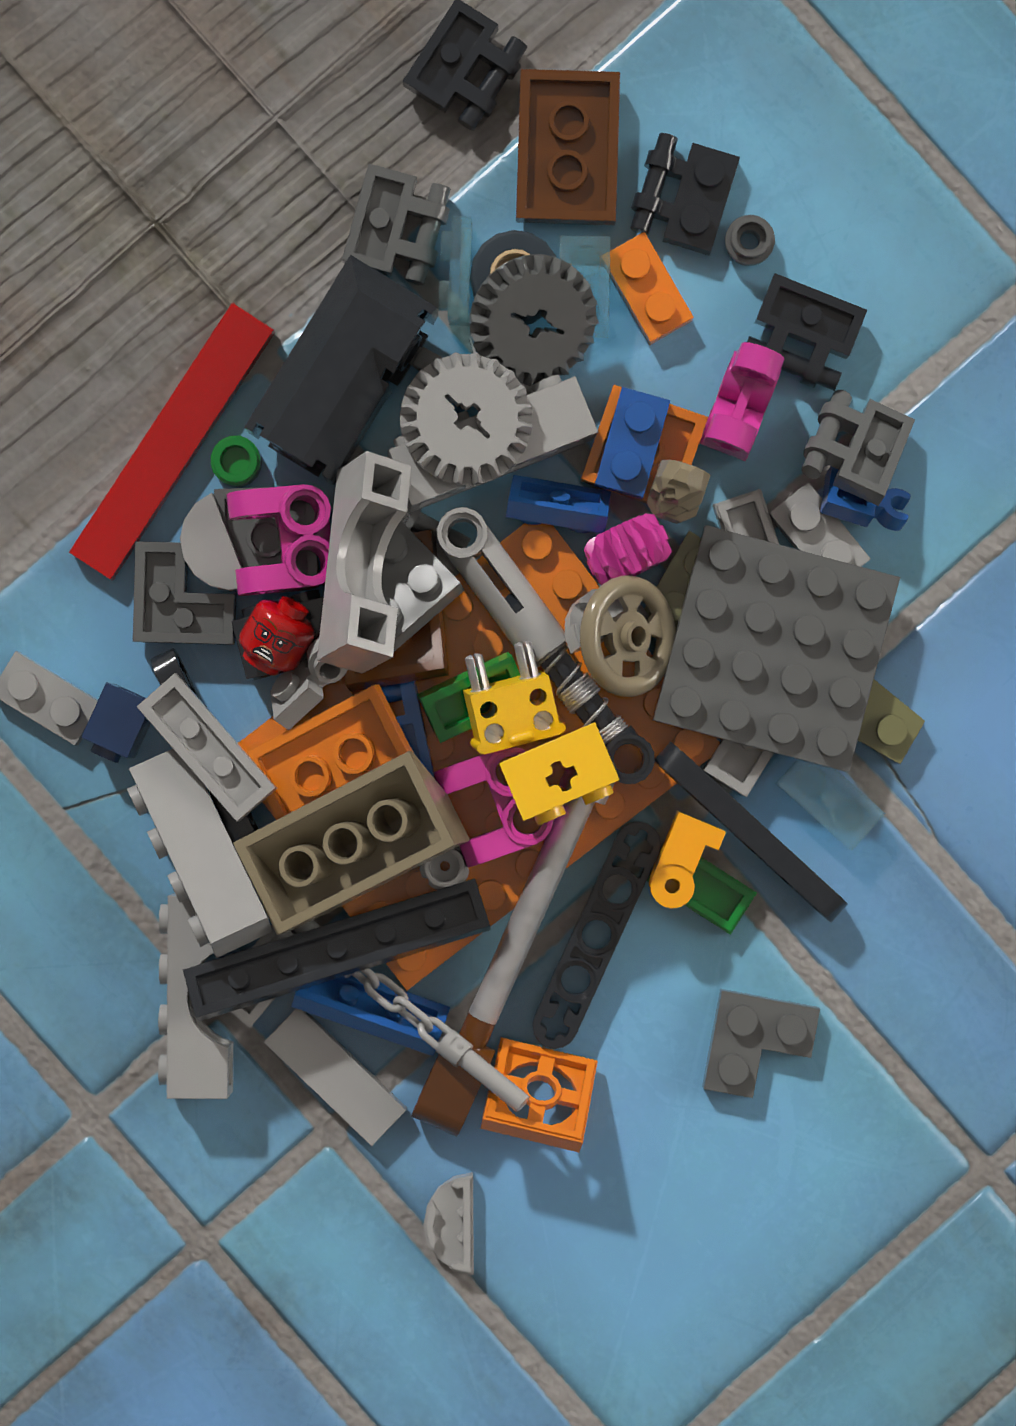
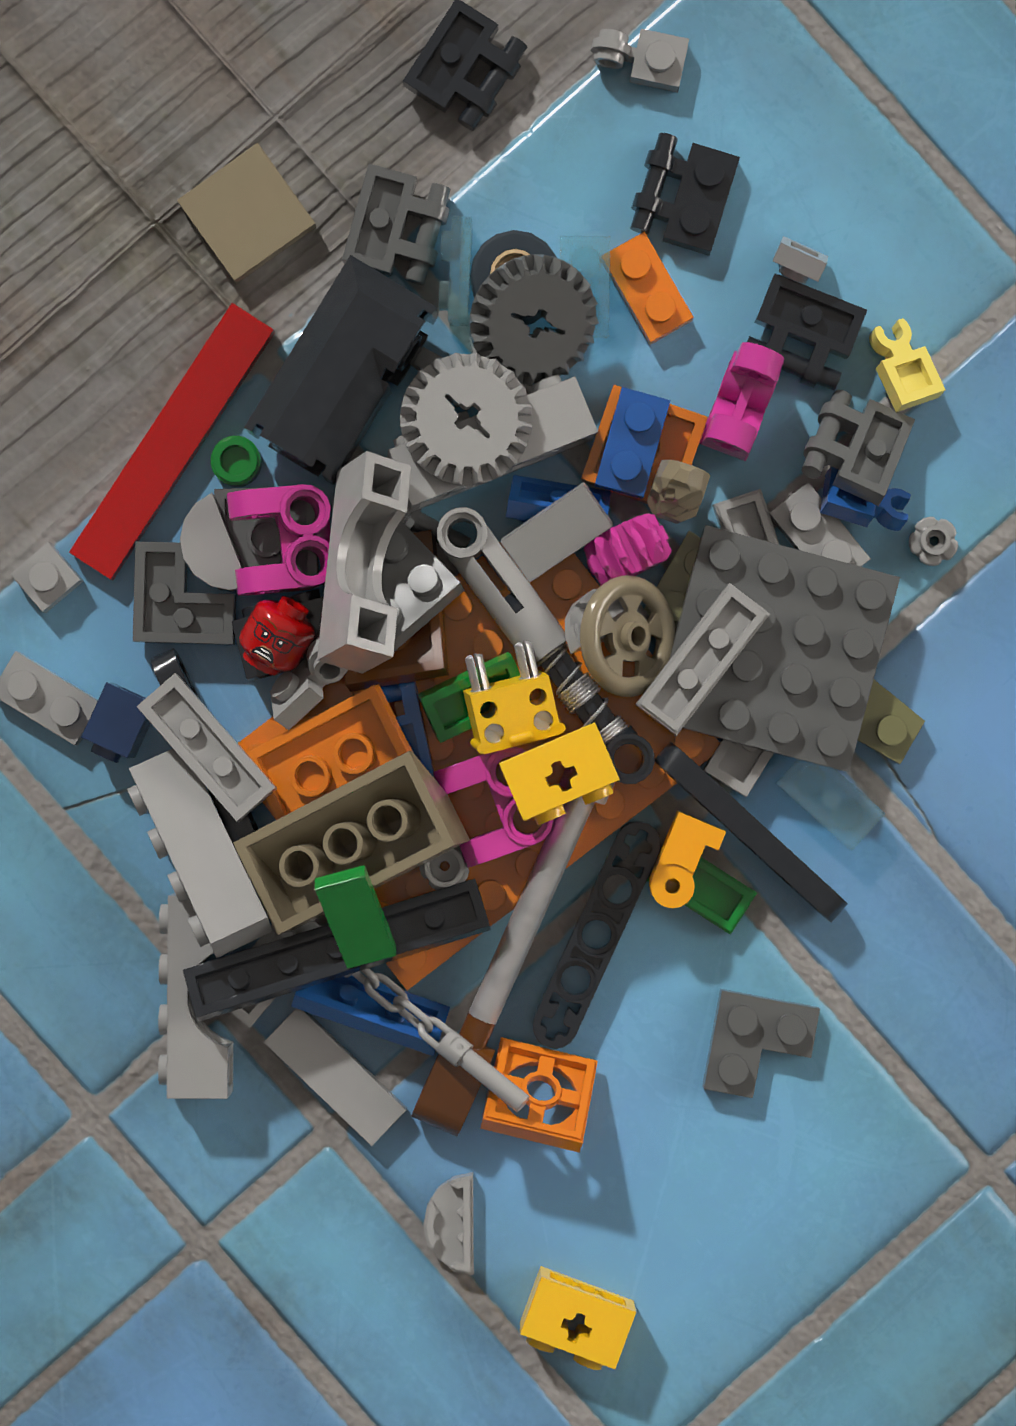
reddish brown plate [516,69,620,225] -> none
dark grey plate [725,215,775,266] -> none
none -> light grey plate [10,542,83,613]
none -> dark tan tile [177,143,317,284]
none -> green tile [315,865,396,969]
none -> light grey tile [501,482,613,583]
none -> yellow brick [520,1266,636,1370]
none -> light grey plate [591,29,689,93]
none -> light grey tile [635,583,770,736]
none -> light grey plate [773,236,828,284]
none -> light yellow plate [869,318,946,412]
none -> light grey plate [909,517,958,566]

